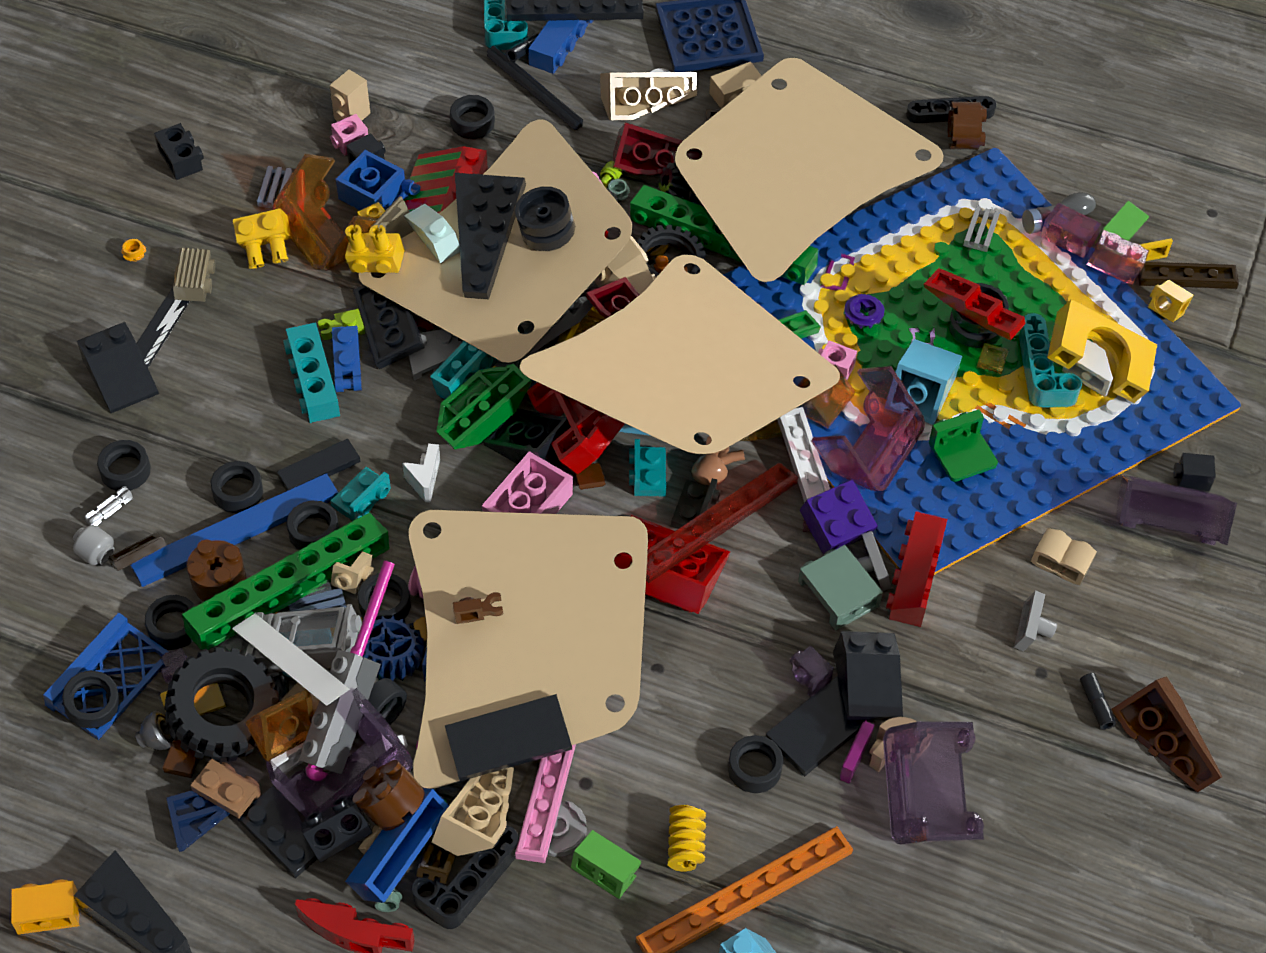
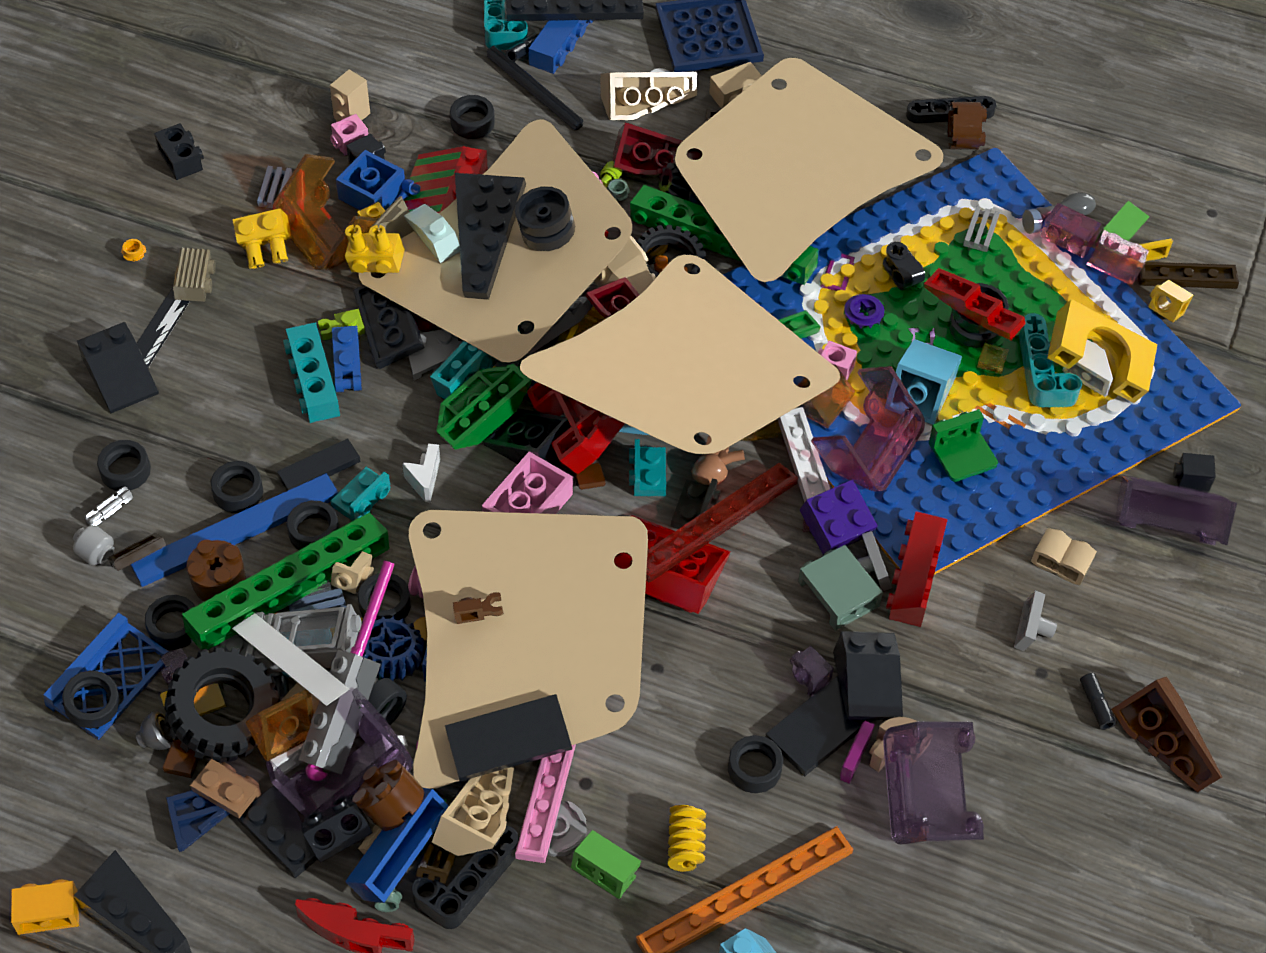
none -> black piece [882,242,925,290]

